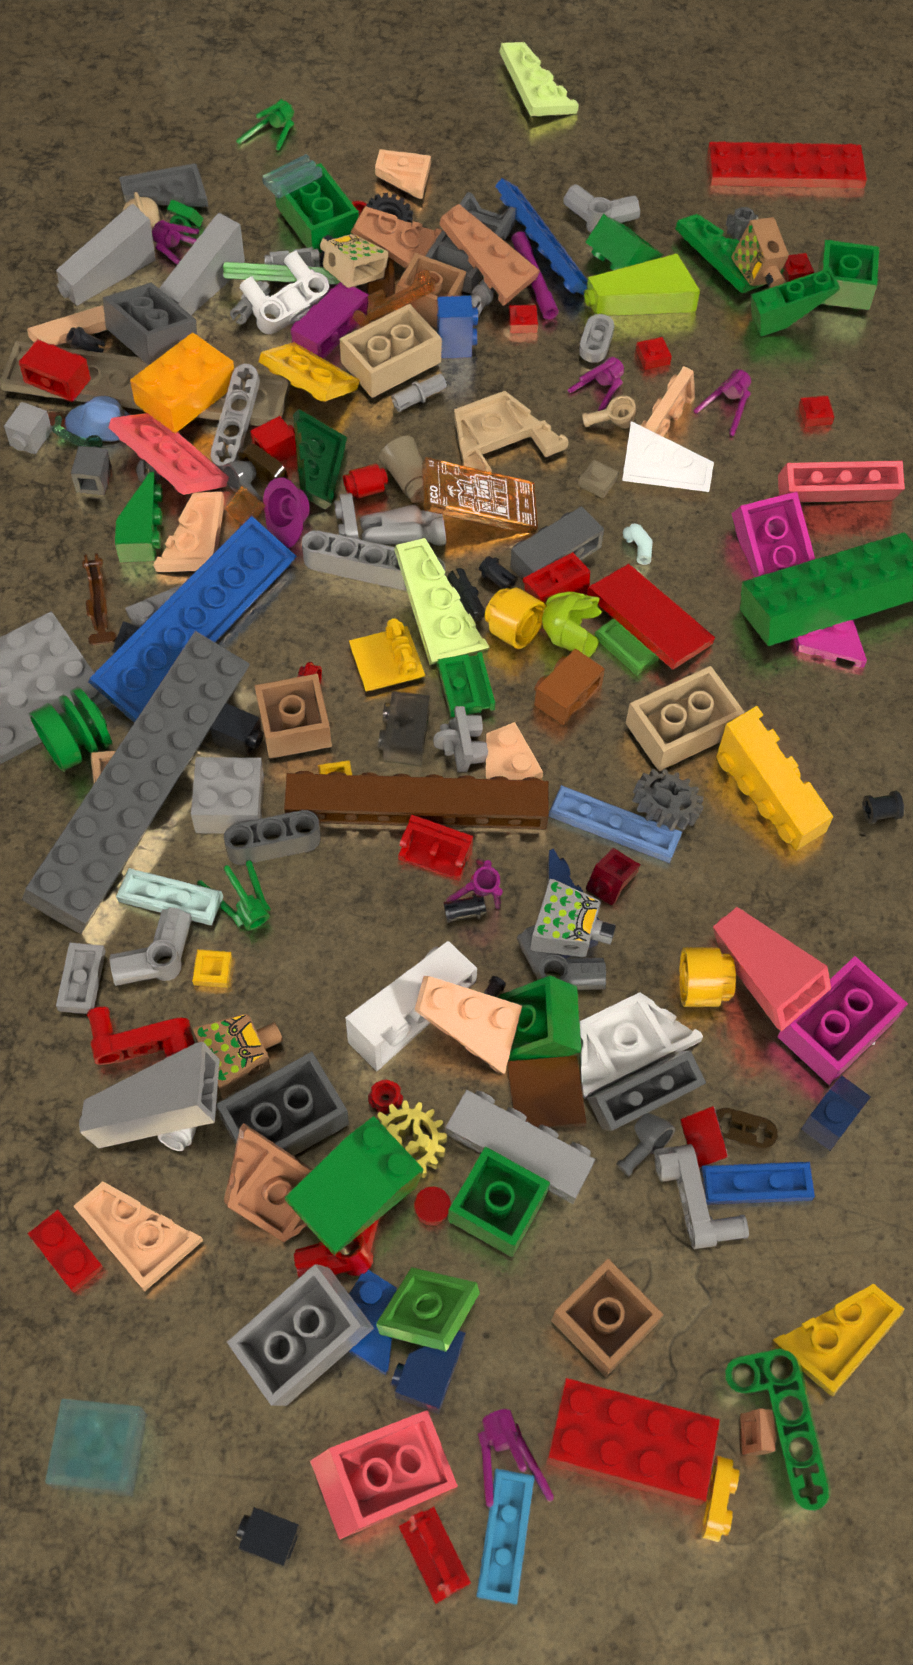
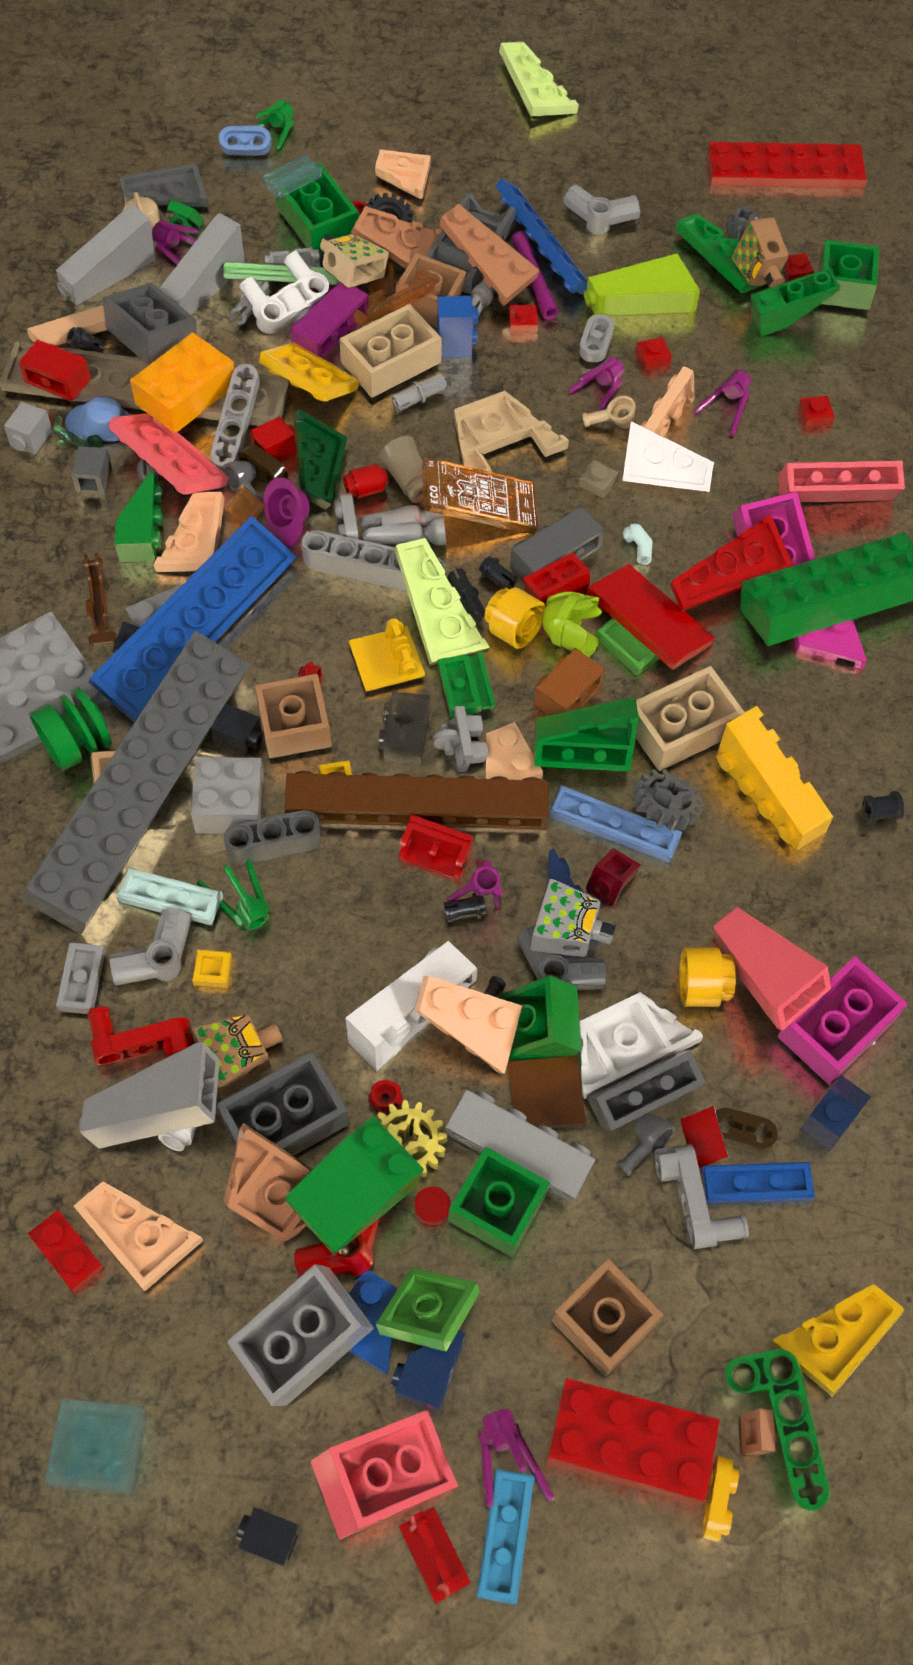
green slope [586,214,664,271] -> none
none -> medium blue plate [219,126,271,156]
none -> green wedge [533,697,639,772]
none -> red wing [670,513,794,612]

